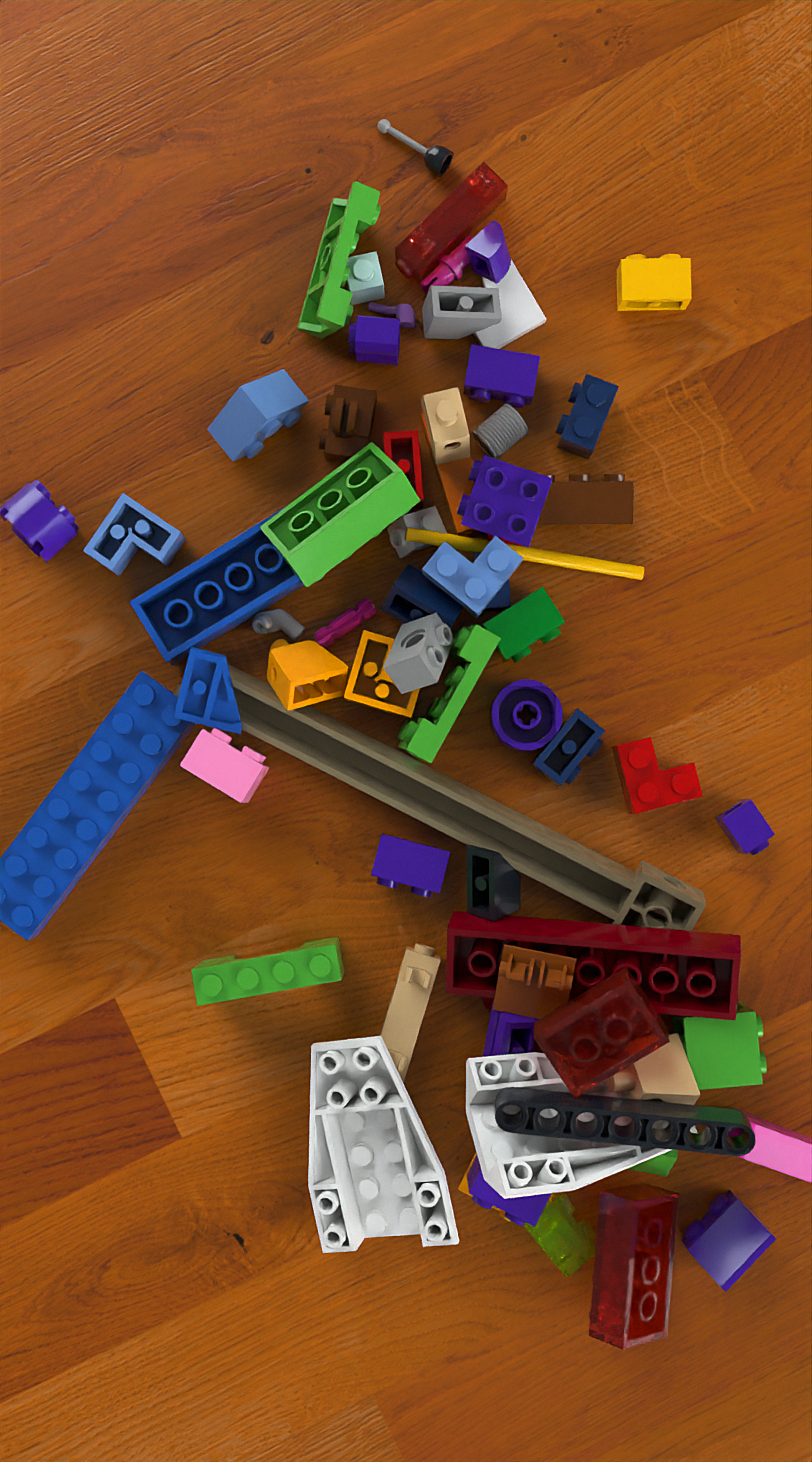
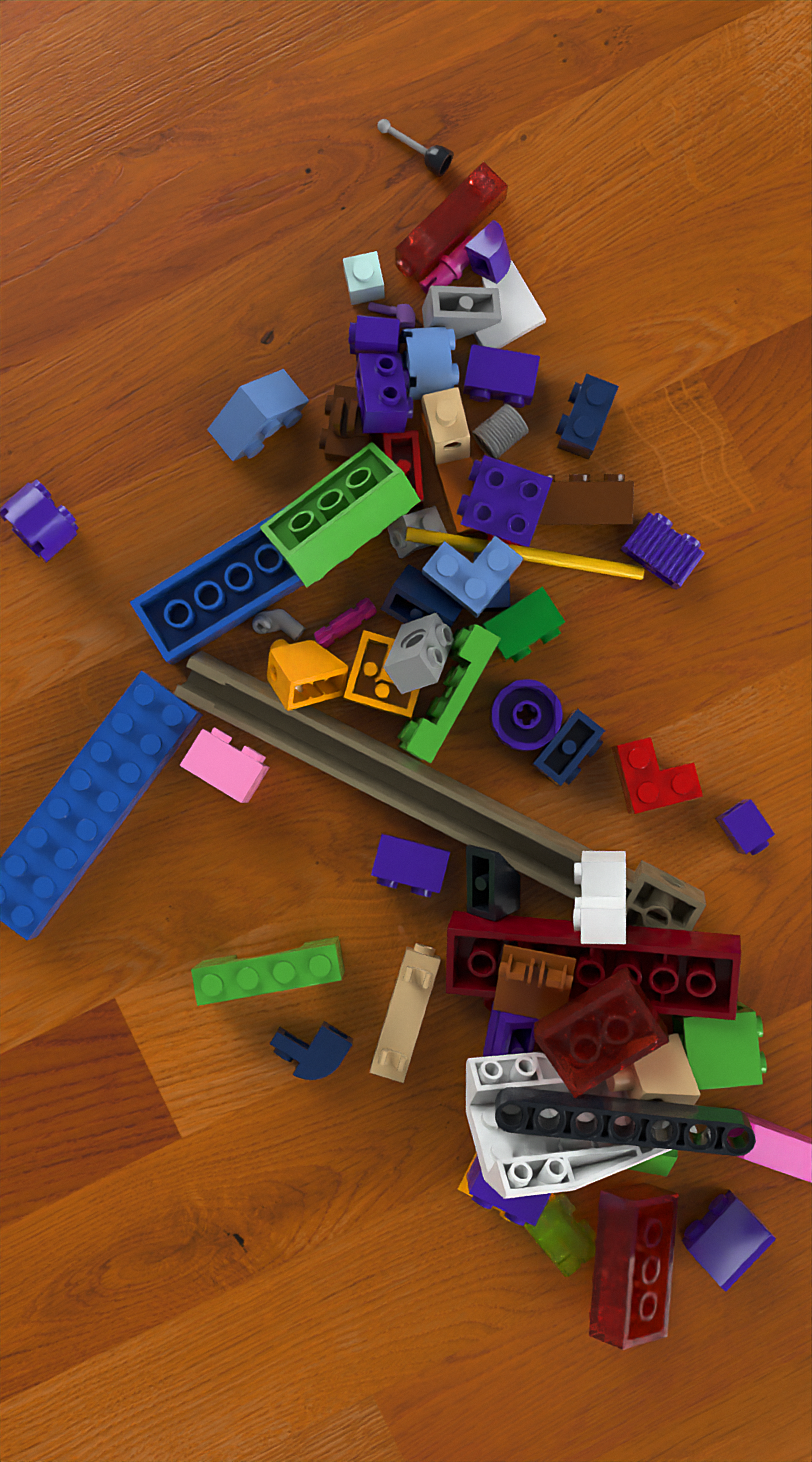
medium blue brick [83,493,187,576] -> none
blue wing [173,647,242,734] -> none
bright green piece [297,181,381,339] -> none
white wedge [308,1036,459,1253] -> none
yellow brick [617,254,692,311] -> none
none -> dark blue brick [270,1021,353,1080]
none -> dark purple brick [355,353,413,433]
none -> medium blue brick [400,326,459,400]
none -> white brick [573,851,626,944]
none -> dark purple brick [621,512,705,590]

